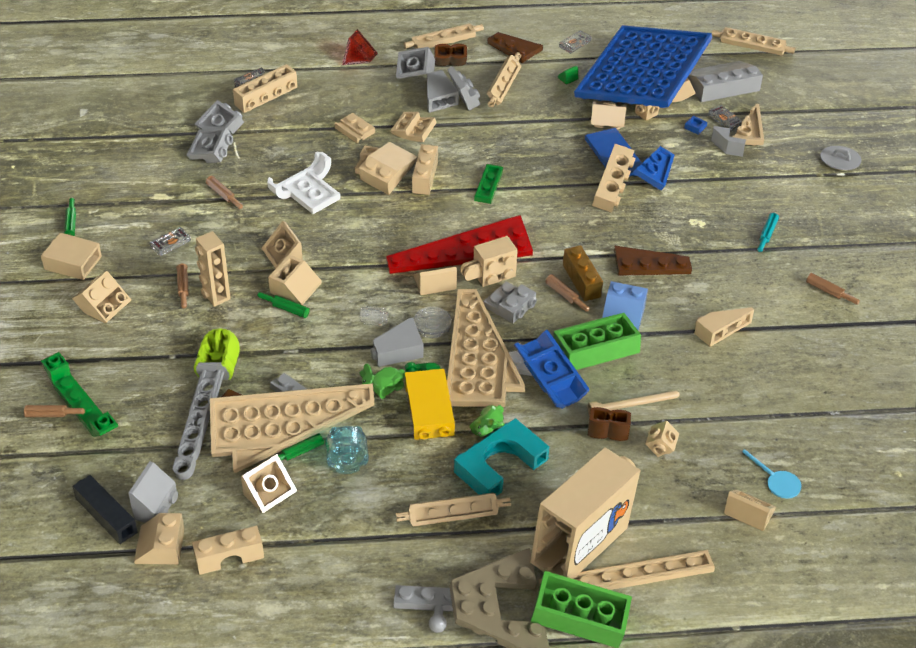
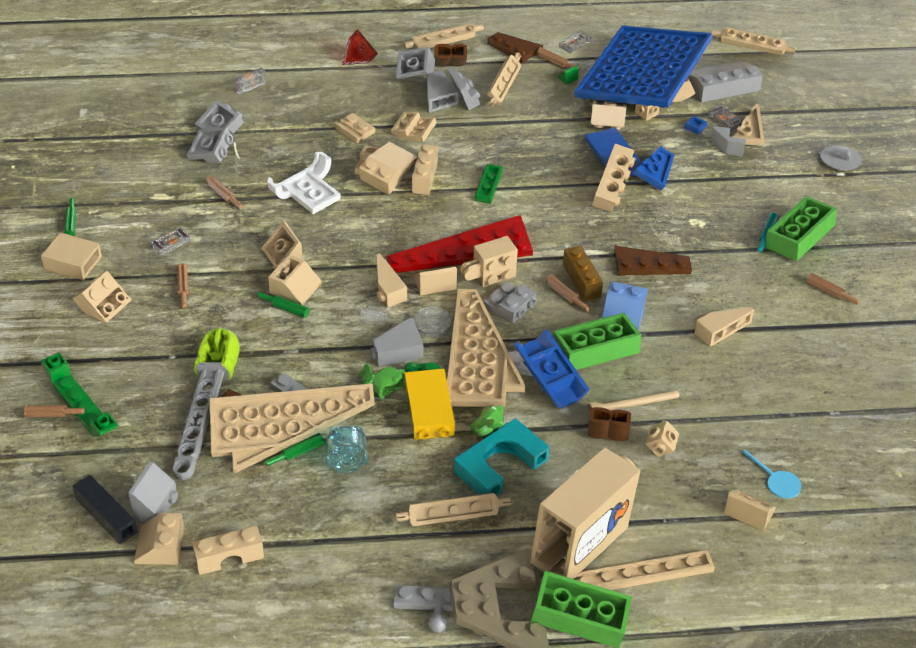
tan brick [195,231,231,306] -> none
tan brick [233,64,297,113] -> none
tan slope [241,454,297,513] -> none
none -> tan slope [377,253,407,308]
none -> medium nougat axle [537,47,580,72]
none -> bright green brick [766,196,837,261]

